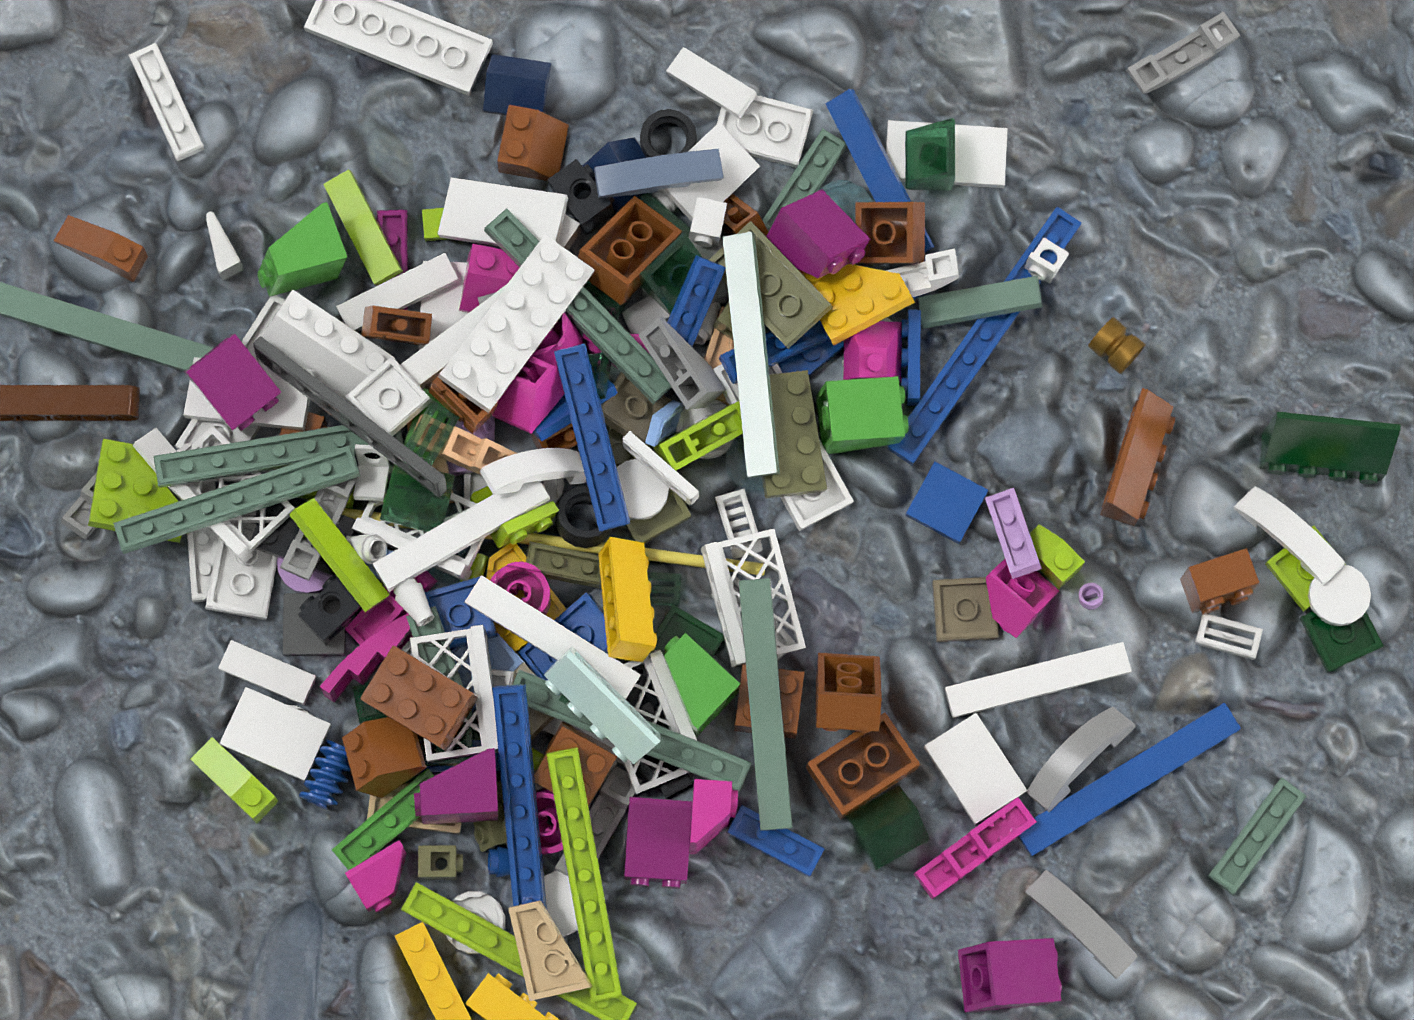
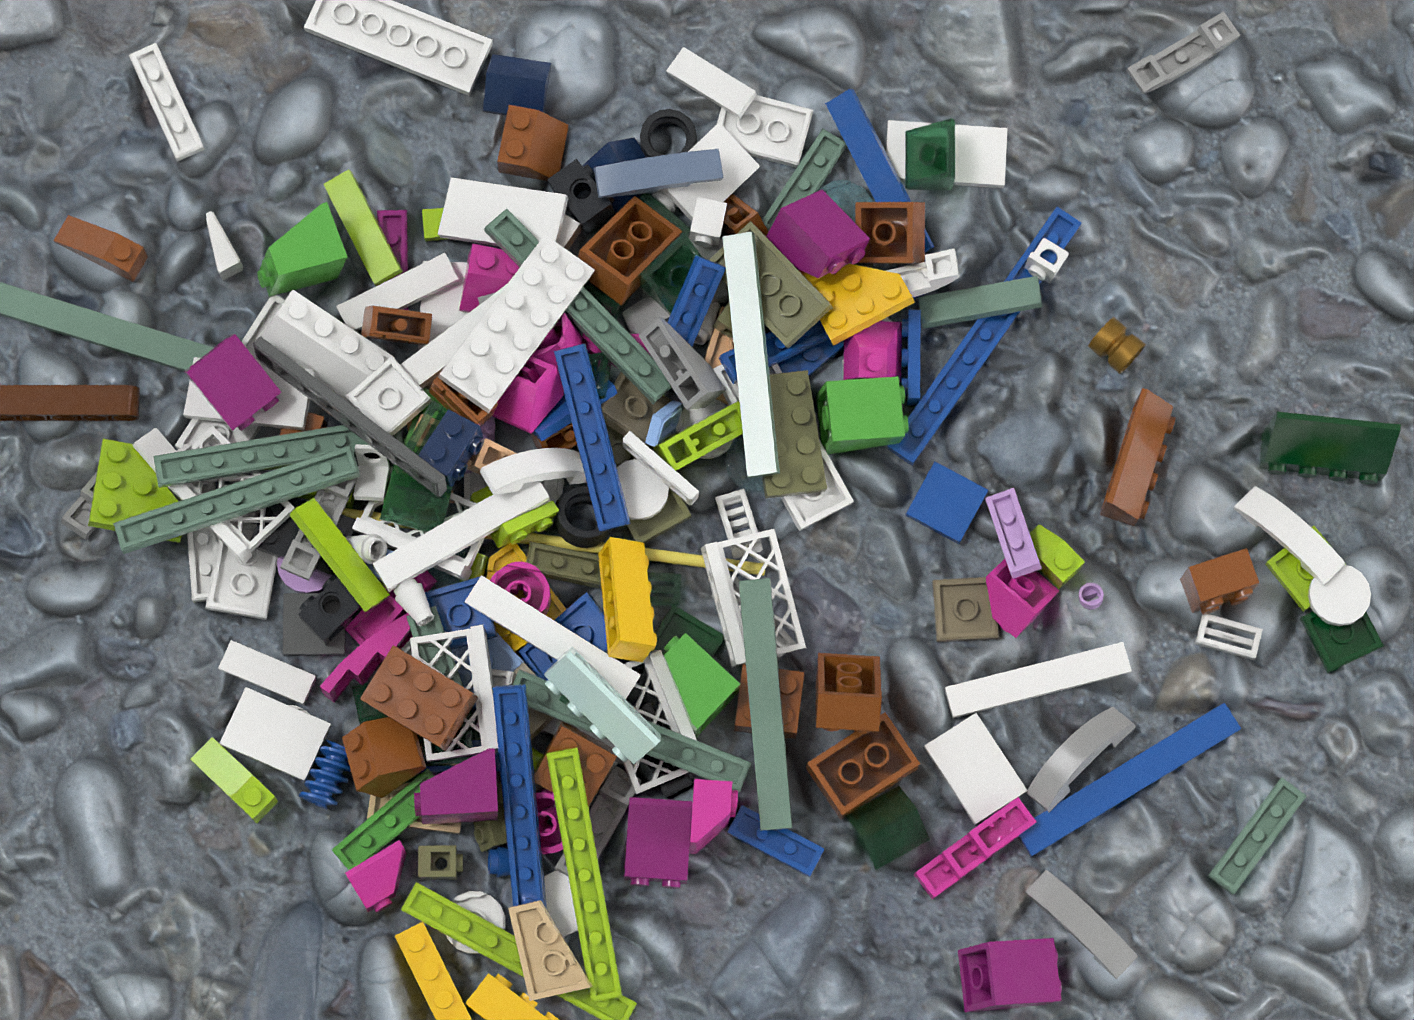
none -> dark blue bracket [418,409,484,487]

